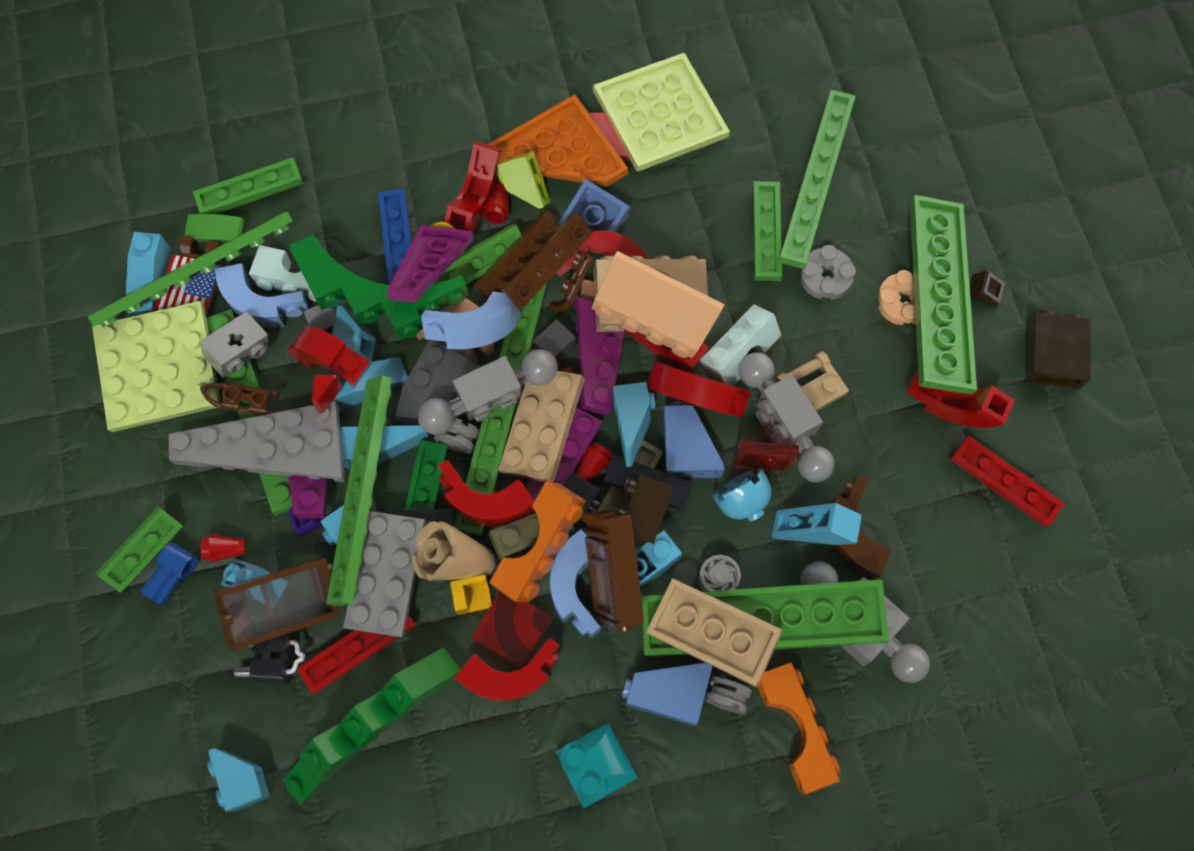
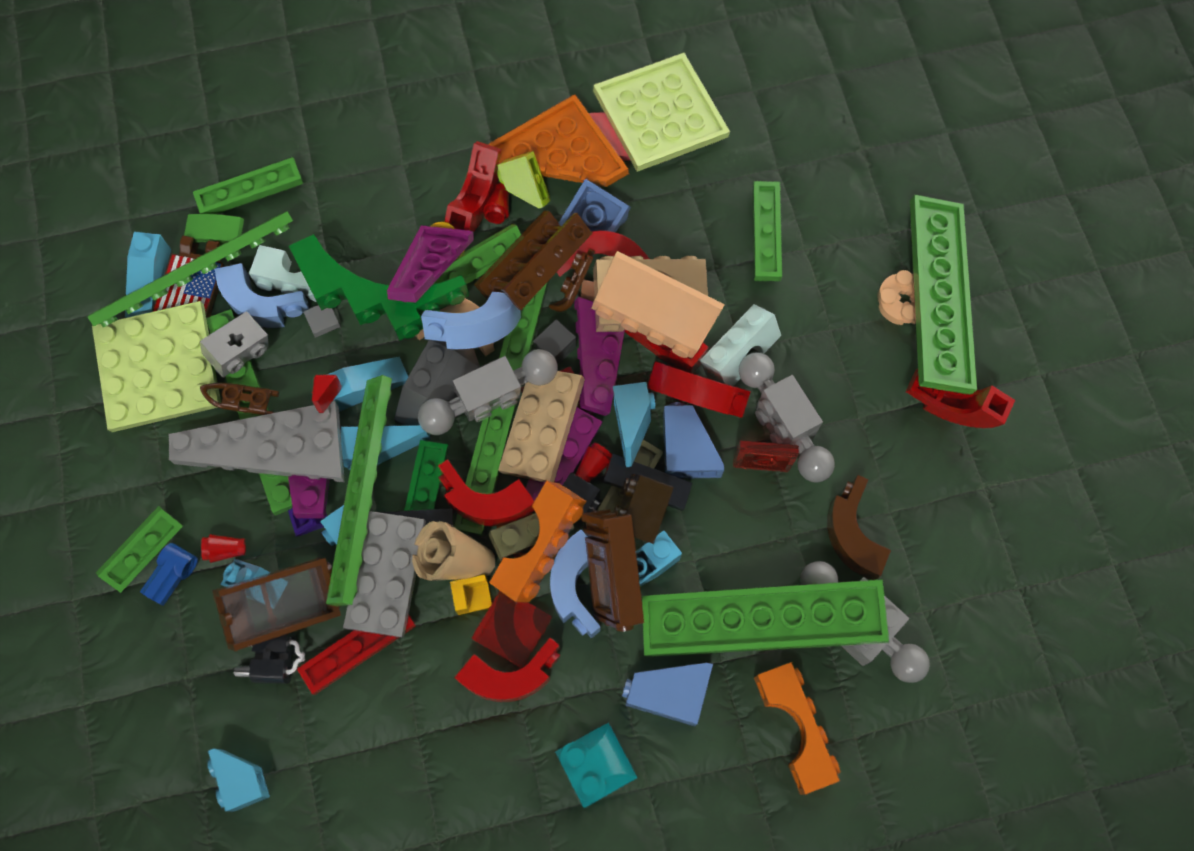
green arch [283,647,461,805] -> none
red arch [287,326,371,387] -> none
medium azure slope [332,305,376,362] -> none
blue plate [378,189,412,285] -> none
light grey wheel [434,418,479,454] -> none
tan plate [646,578,783,687] -> none
light grey wheel [698,555,741,592] -> none
light grey wheel [704,676,752,715] -> none
medium azure cylinder [712,468,772,521] -> none
medium azure slope [771,503,862,545] -> none
tan plate [775,351,849,412] -> none
bright green plate [779,90,856,269] -> none
light grey plate [800,245,856,300] -> none
red plate [950,436,1065,528] -> none
dark brown slope [969,270,1005,306] -> none
dark brown brick [1025,311,1091,389] -> none

